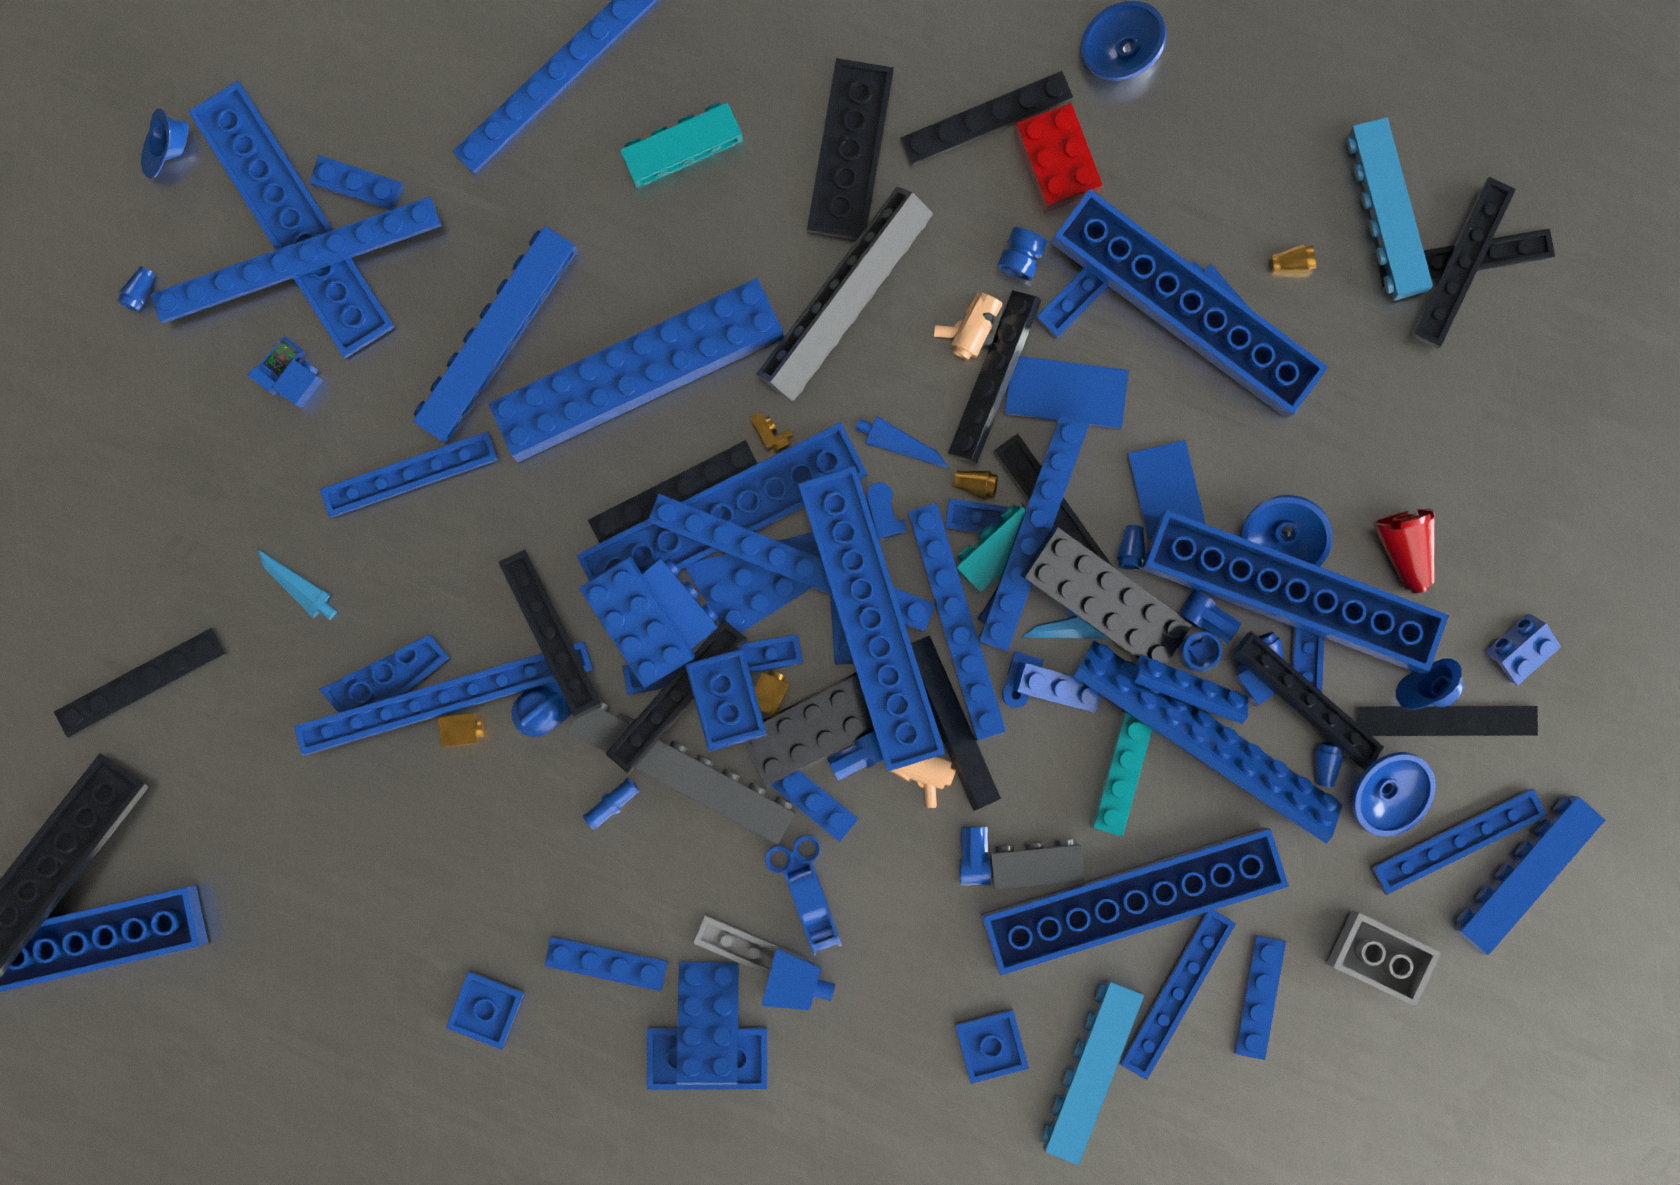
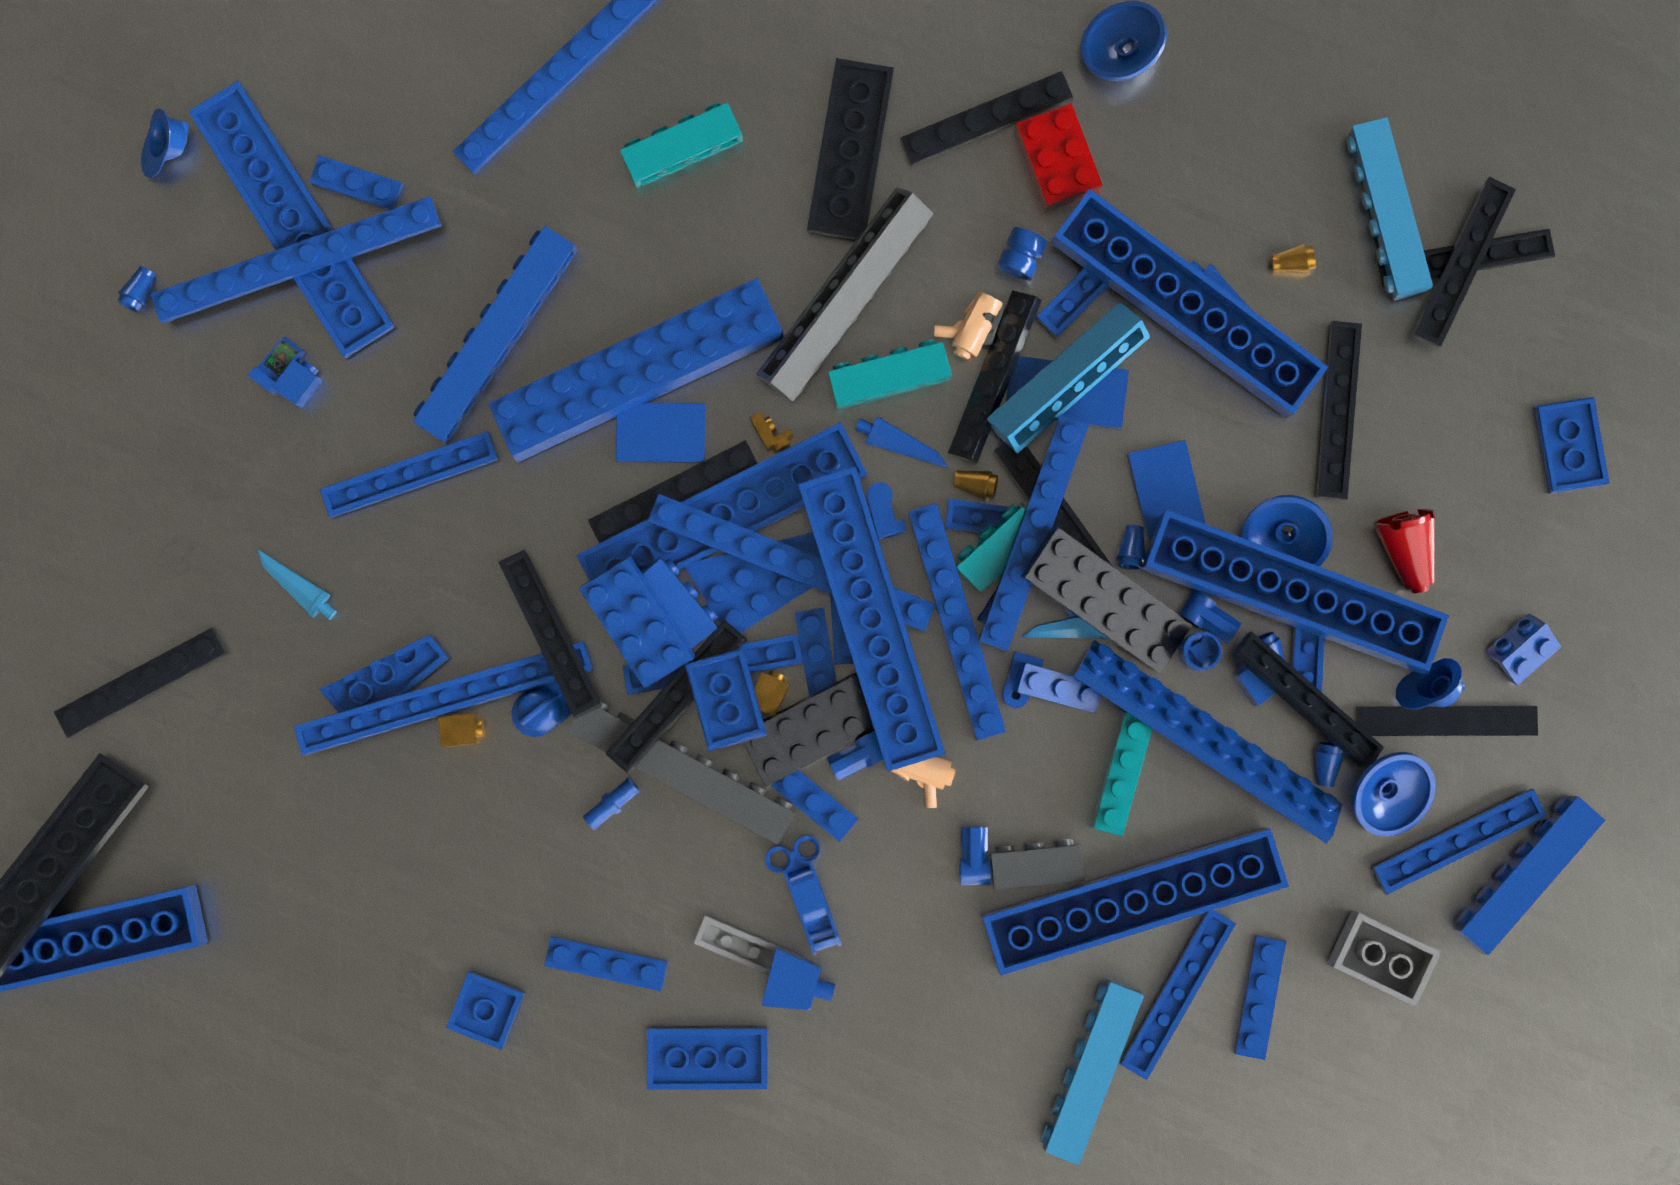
blue plate [676,962,739,1085] -> none
black tile [911,635,1001,811] -> none
blue plate [955,1009,1029,1084] -> none
blue plate [1134,655,1248,724] -> none
none -> blue tile [616,403,706,463]
none -> blue plate [795,608,837,696]
none -> teal brick [828,339,952,410]
none -> dark azure brick [987,302,1150,454]
none -> black plate [1316,321,1362,500]
none -> blue tile [1533,397,1610,494]

